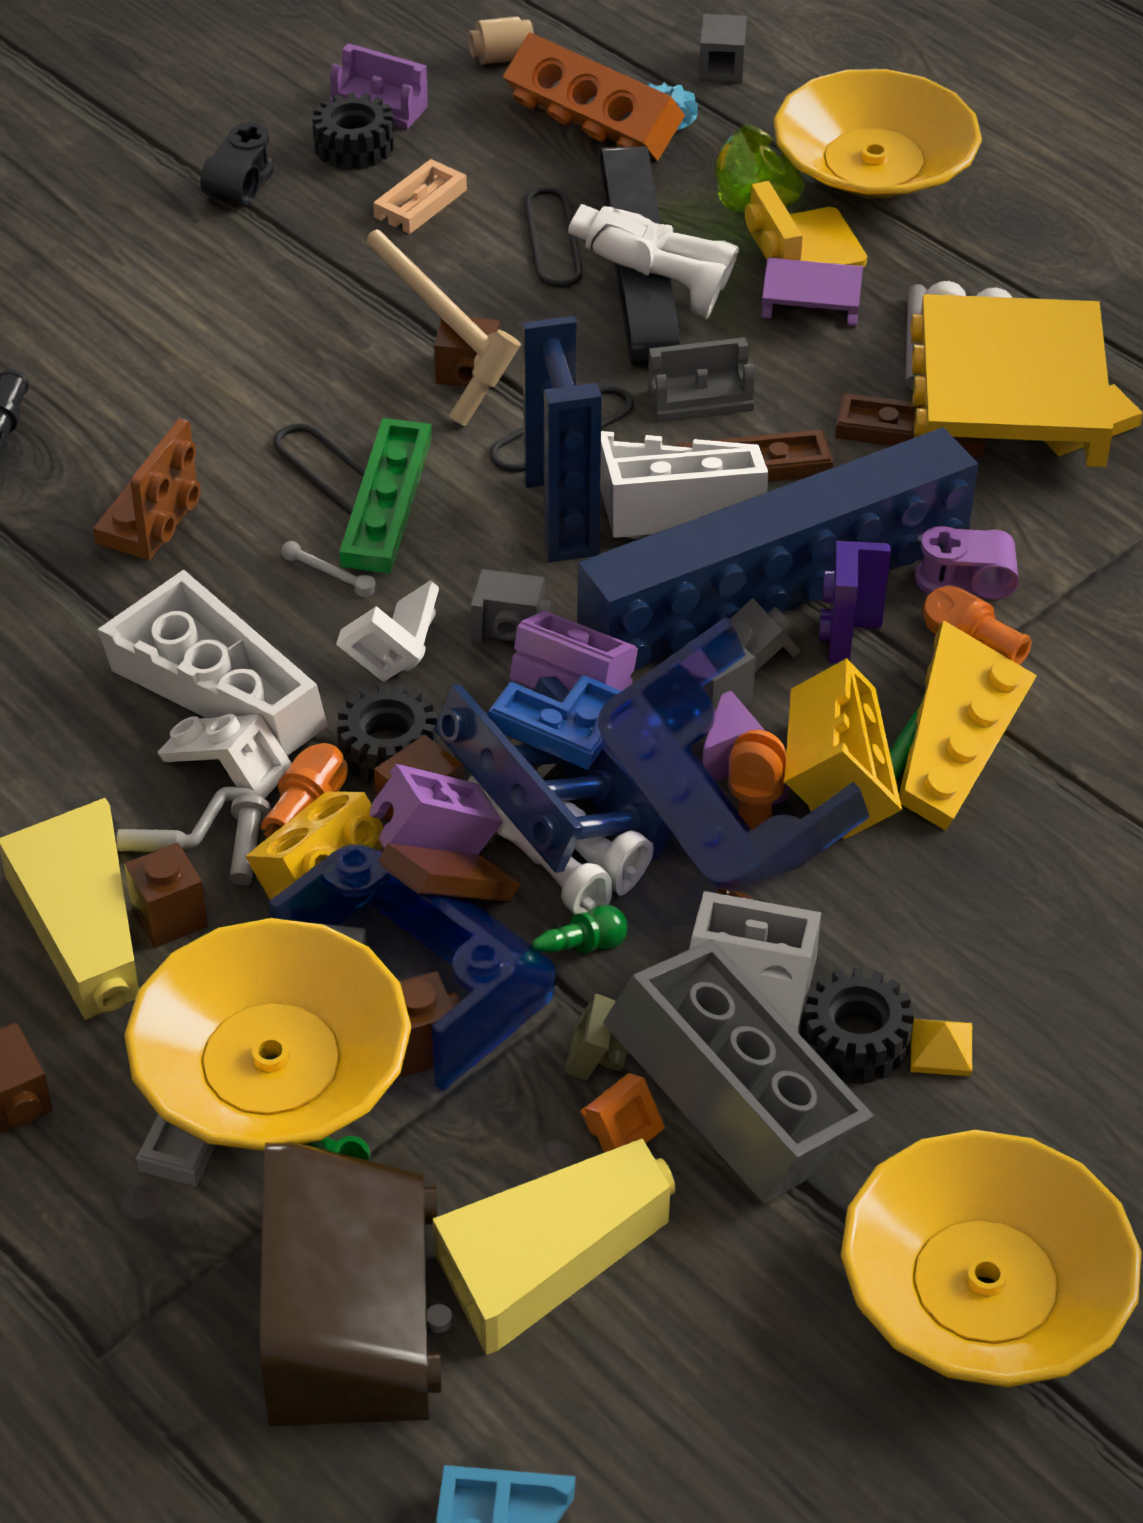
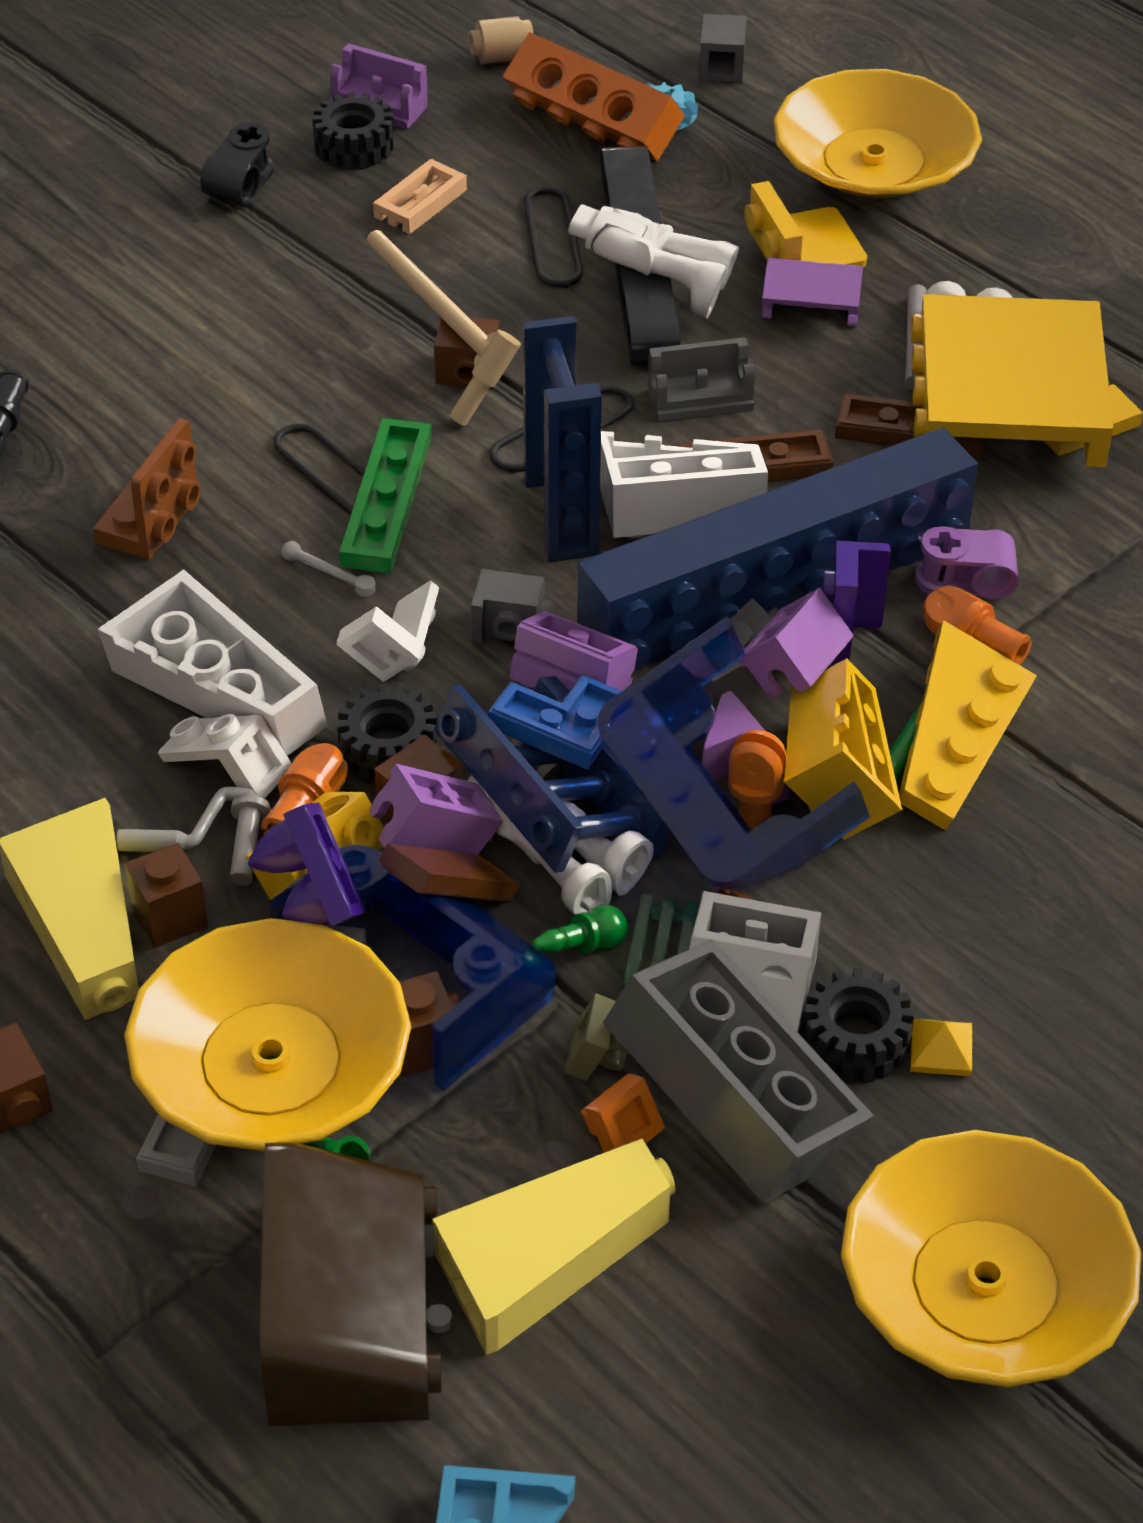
clear neon green cylinder [715,124,805,214] -> none
none -> dark purple tile [248,803,367,926]
none -> clear green tile [623,894,699,989]
none -> medium lavender hinge [736,588,854,698]

